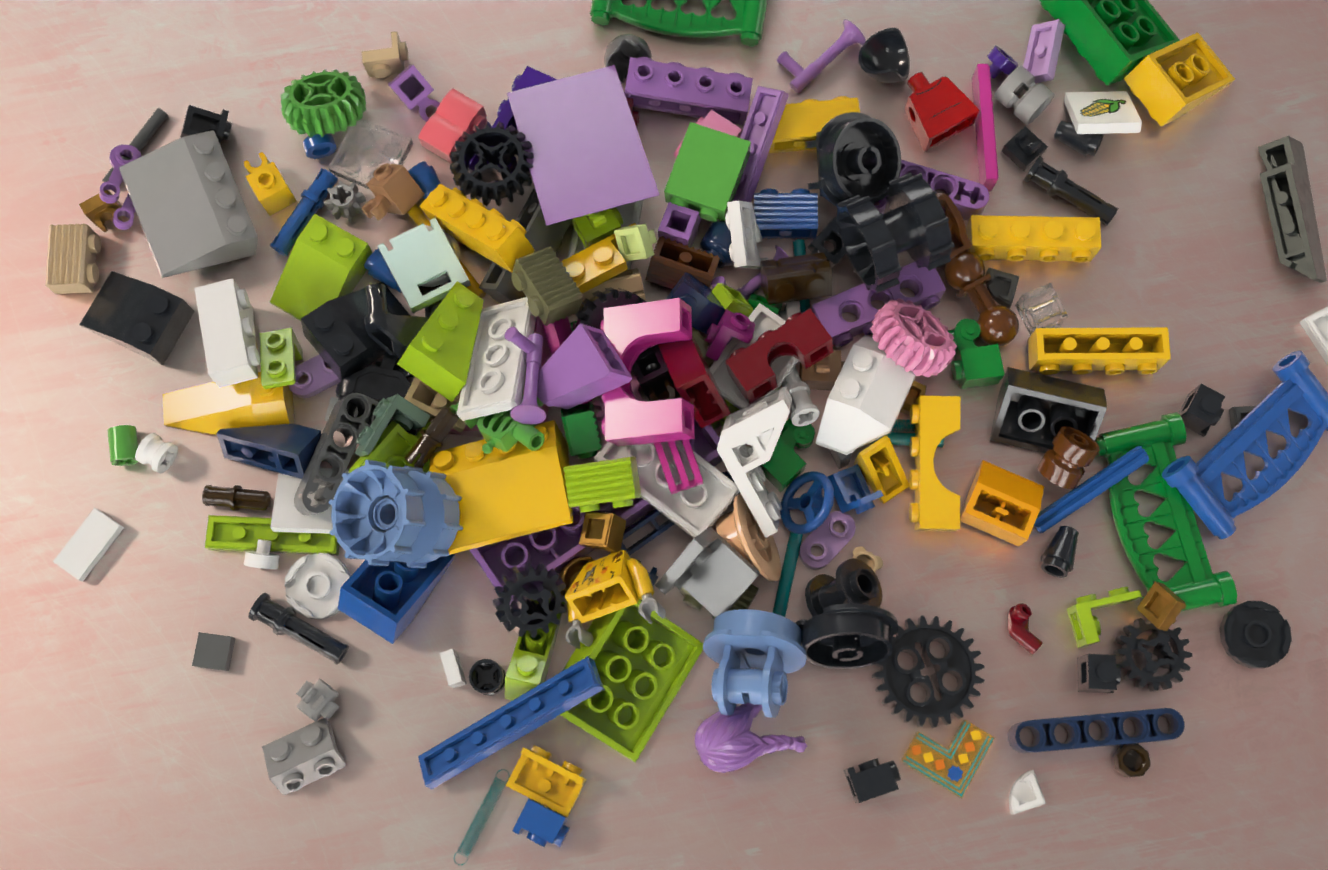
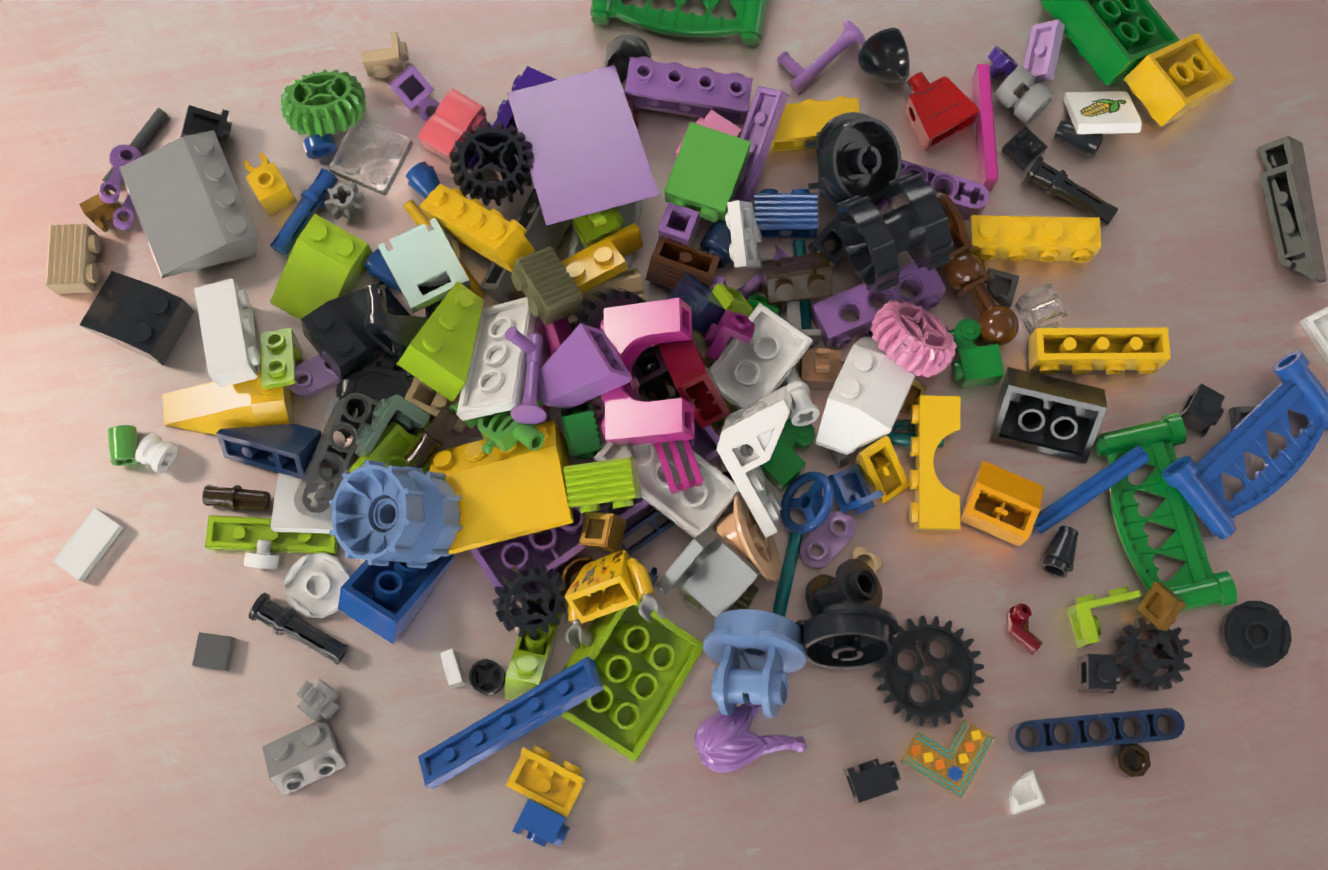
medium nougat brick [362,163,425,220] -> none
teal piece [454,769,510,865] -> none
yellowish green tile [614,223,657,261] -> none
dark red arch [725,309,834,404] -> none
reddish brown wheel [1037,426,1100,489] -> none

